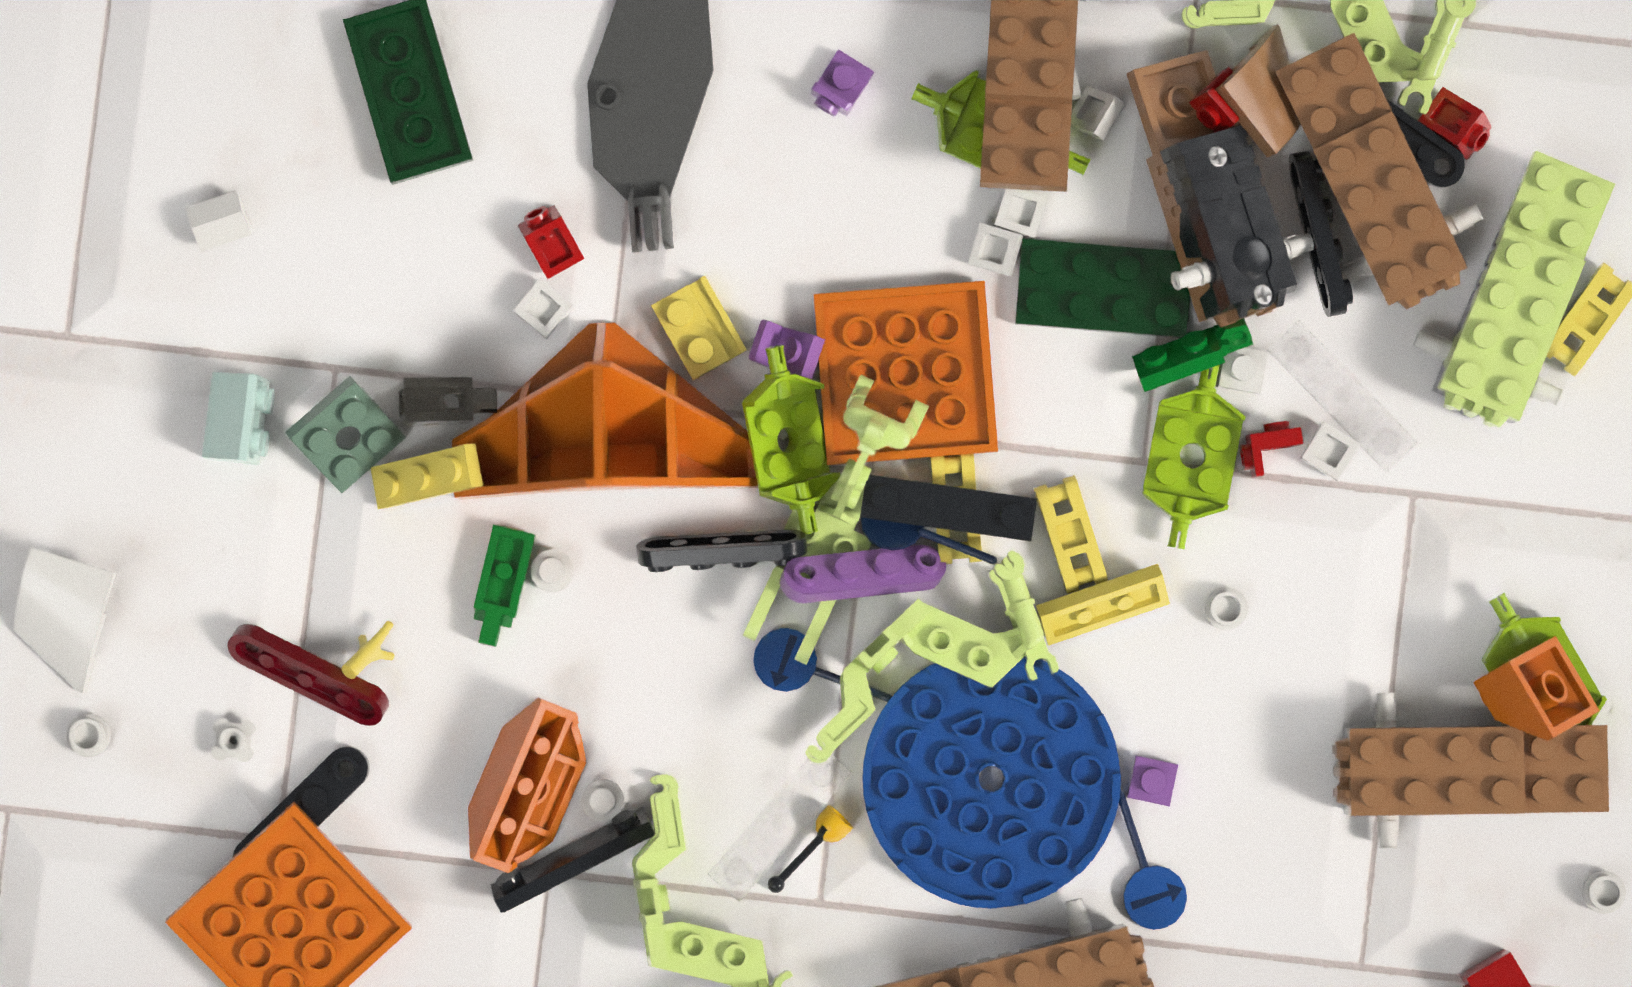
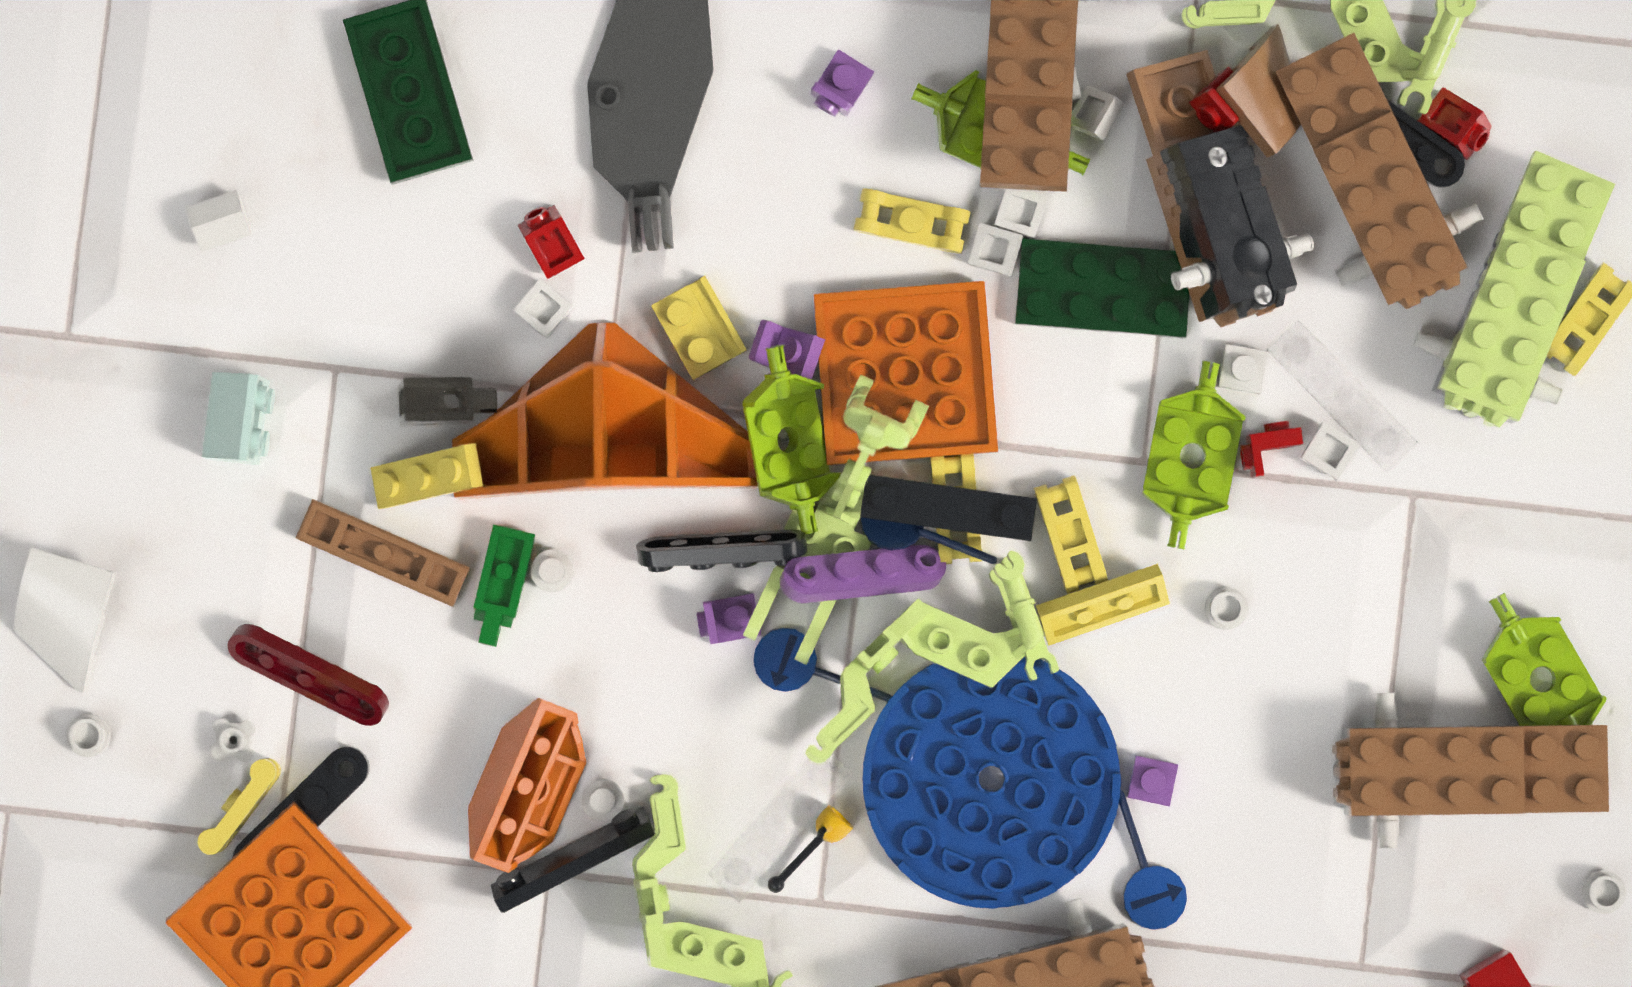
sand green piece [285,376,406,494] -> none
light yellow bar [342,621,394,679] -> none
green hinge [1132,318,1253,392] -> none
black plate [1289,151,1353,317] -> none
orange slope [1473,636,1600,741] -> none
none -> light yellow plate [197,758,281,855]
none -> medium nougat plate [295,499,471,607]
none -> medium lavender bracket [696,593,762,645]
none -> light yellow plate [853,188,971,254]

